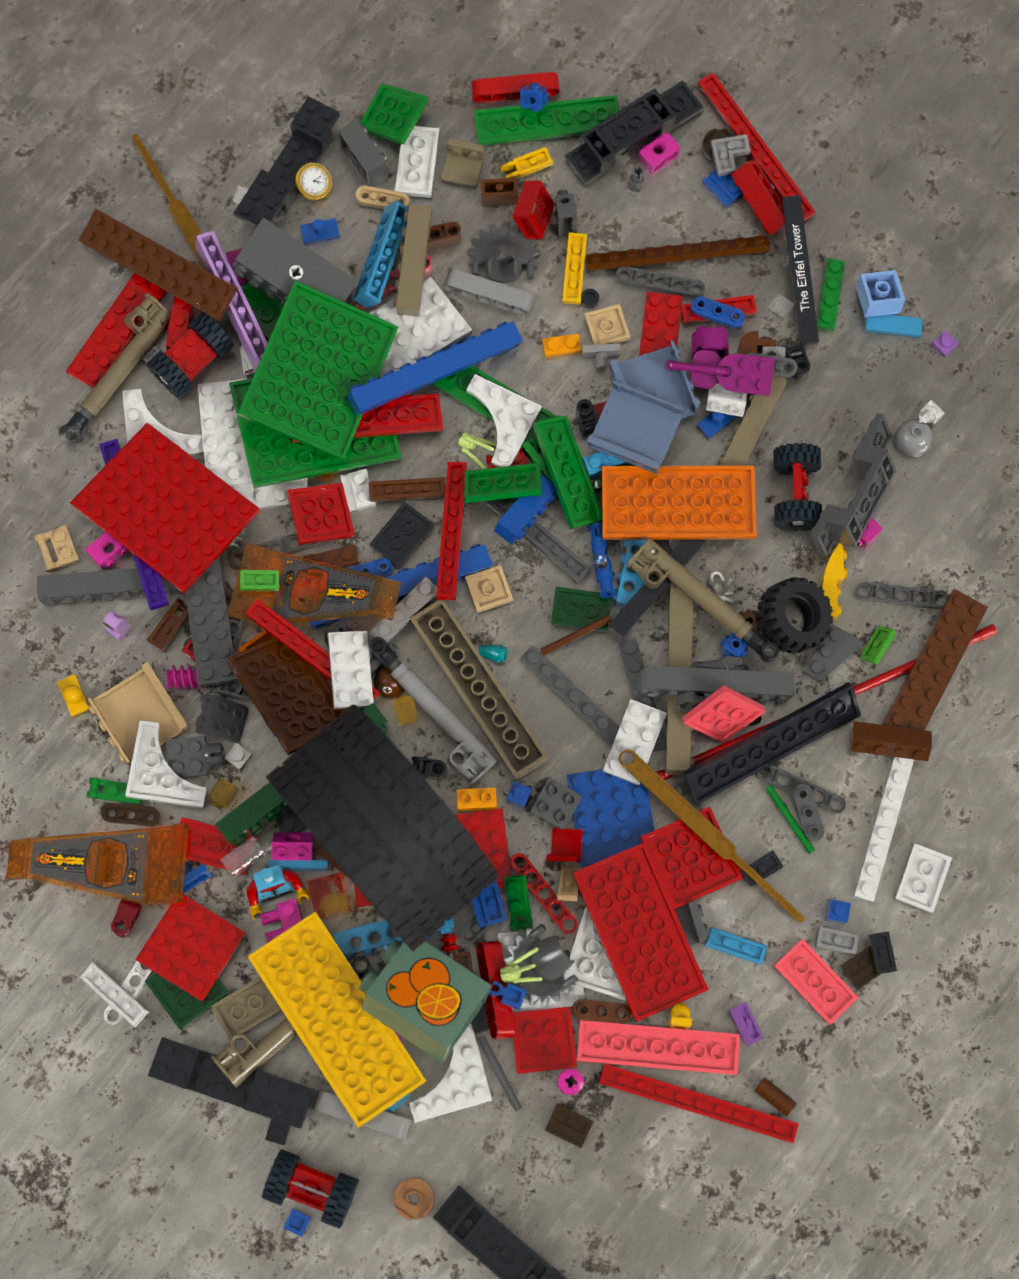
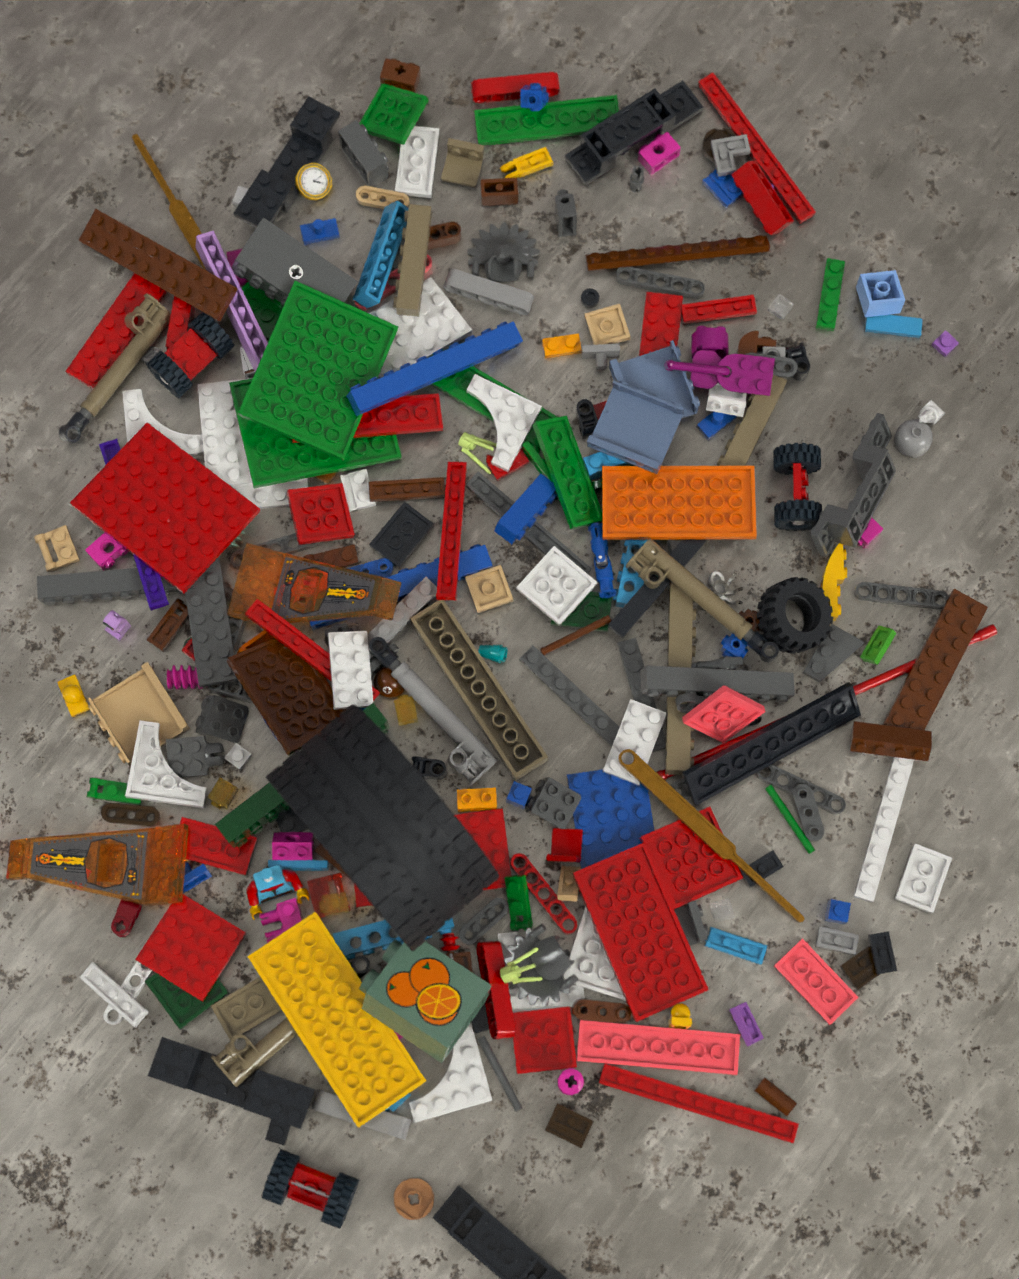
clear brick [221,836,266,878] -> none
bright green plate [240,570,279,591] -> none
blue plate [284,1209,311,1237] -> none
green plate [465,463,542,503] -> none
blue plate [472,882,507,928] -> none
blue plate [489,981,527,1011] -> none
red window [512,180,555,239] -> none
yellow plate [562,232,587,305] -> none
blue plate [691,296,745,329] -> none
black tile [781,195,819,344] -> none
none -> reddish brown brick [380,58,421,93]
none -> white plate [516,546,597,626]

